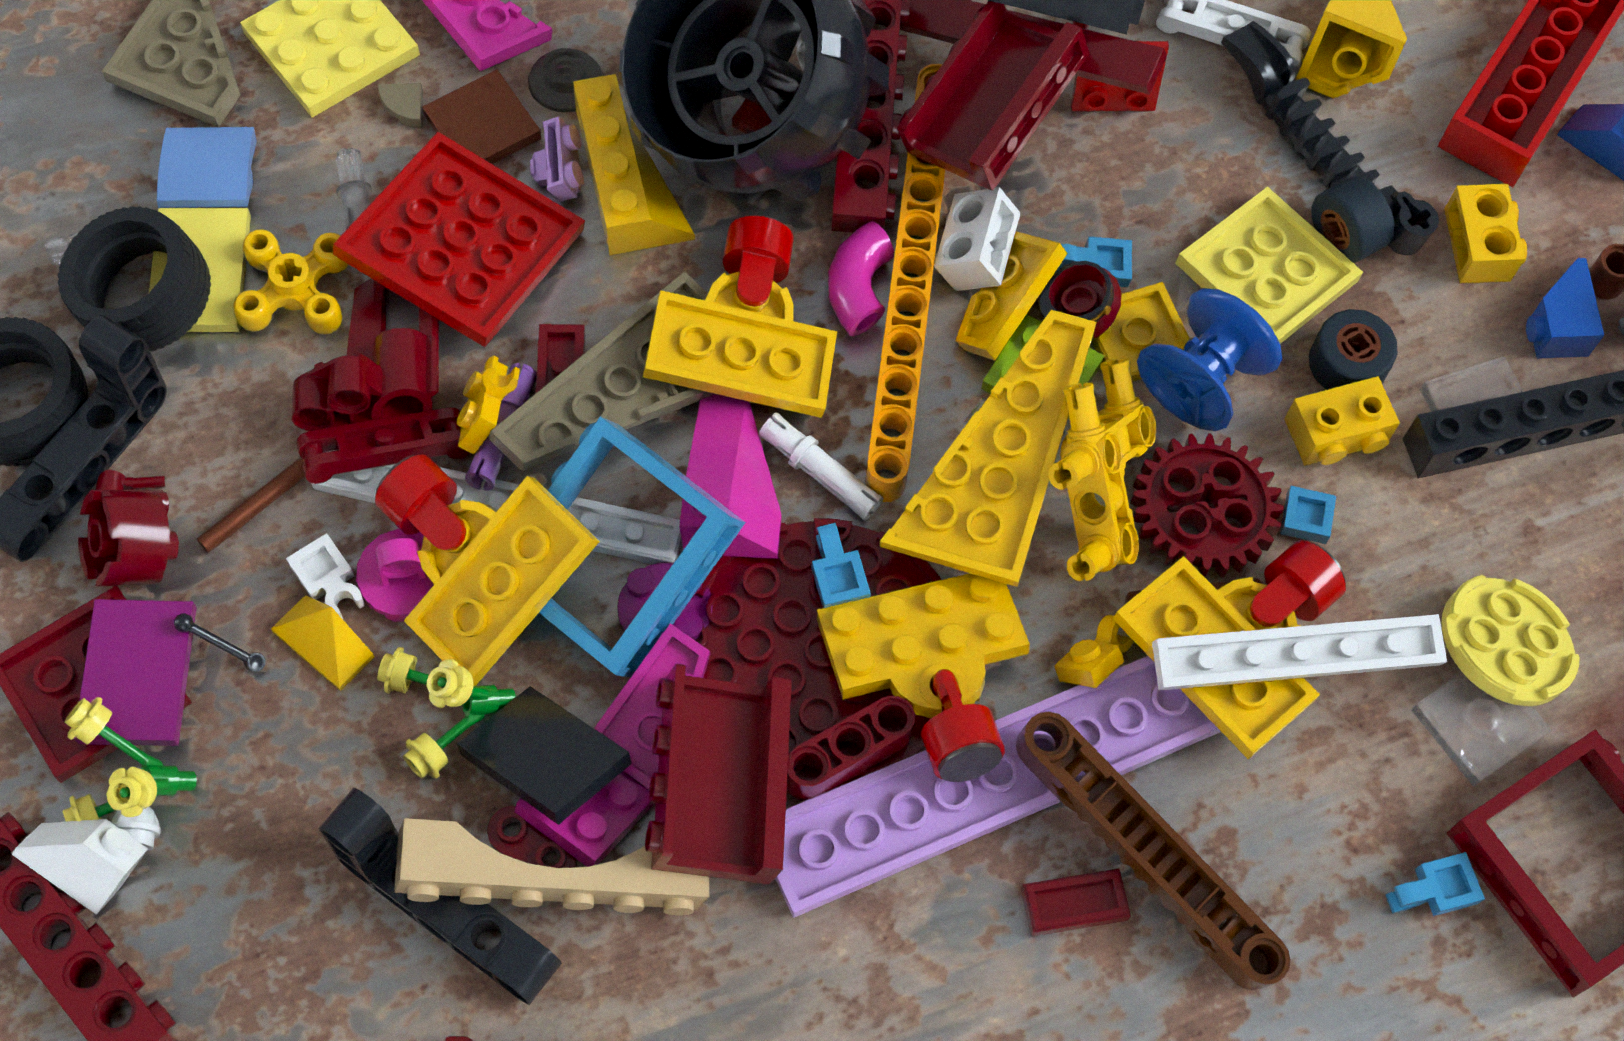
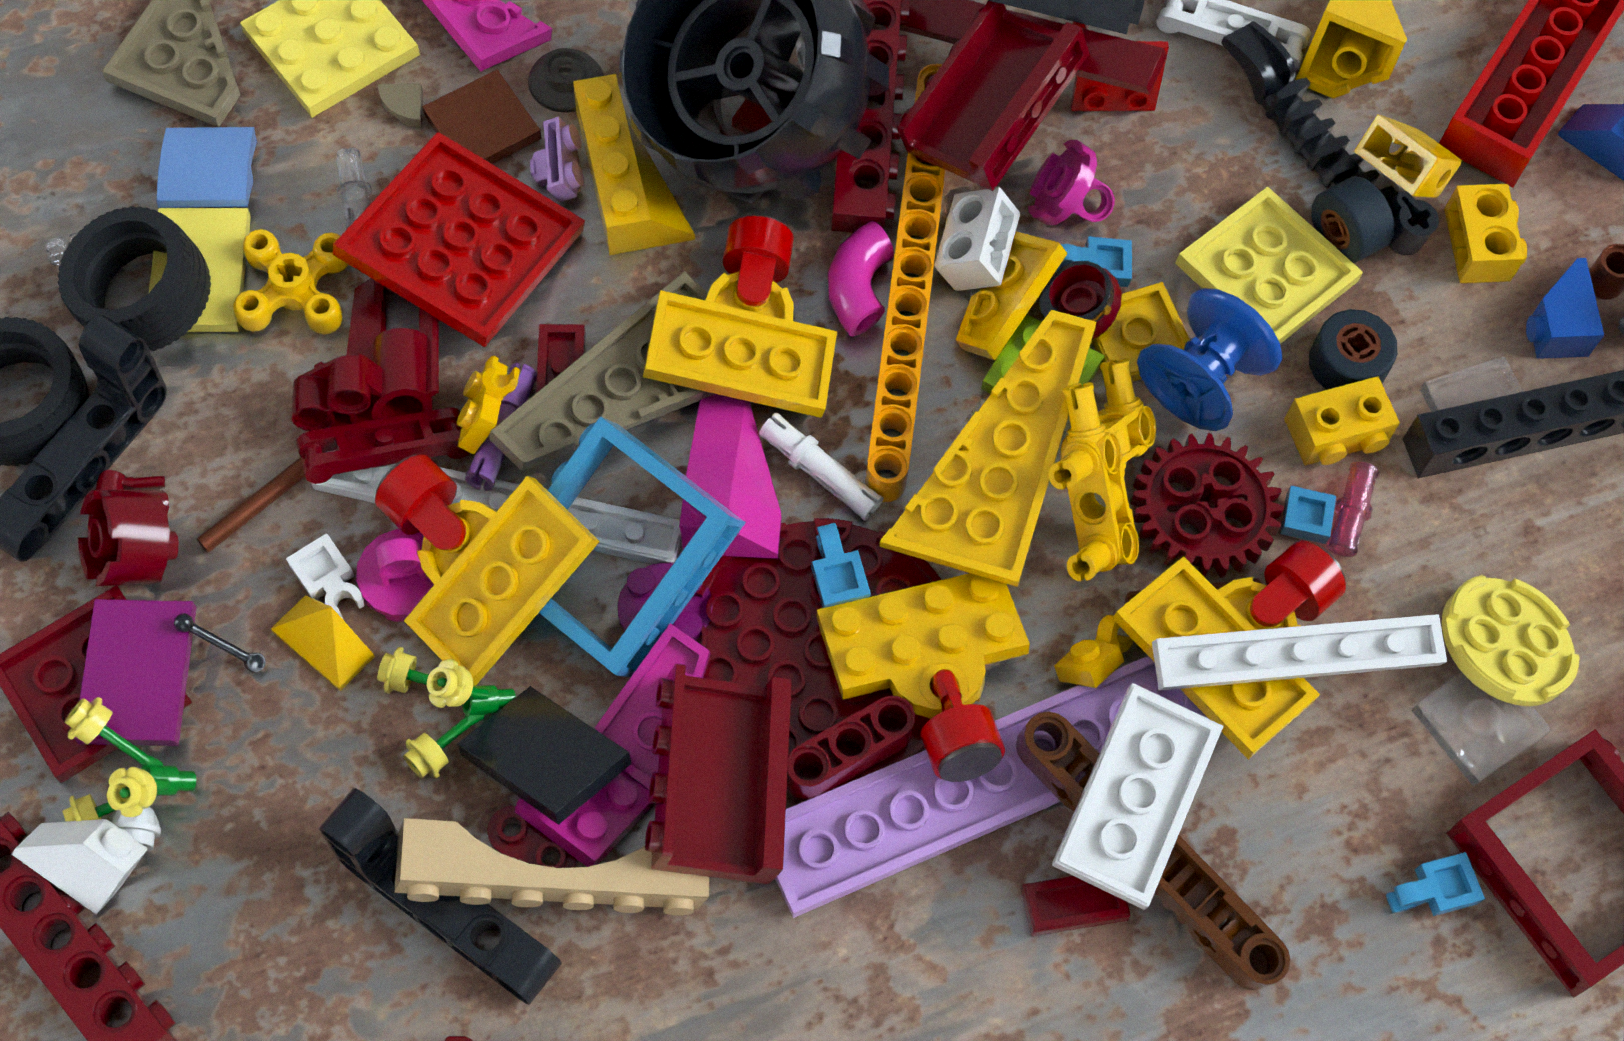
none -> dark pink tile [1028,140,1115,225]
none -> white tile [1052,683,1223,910]
none -> clear pink pin [1327,462,1380,557]
none -> yellow torso [1353,114,1461,198]

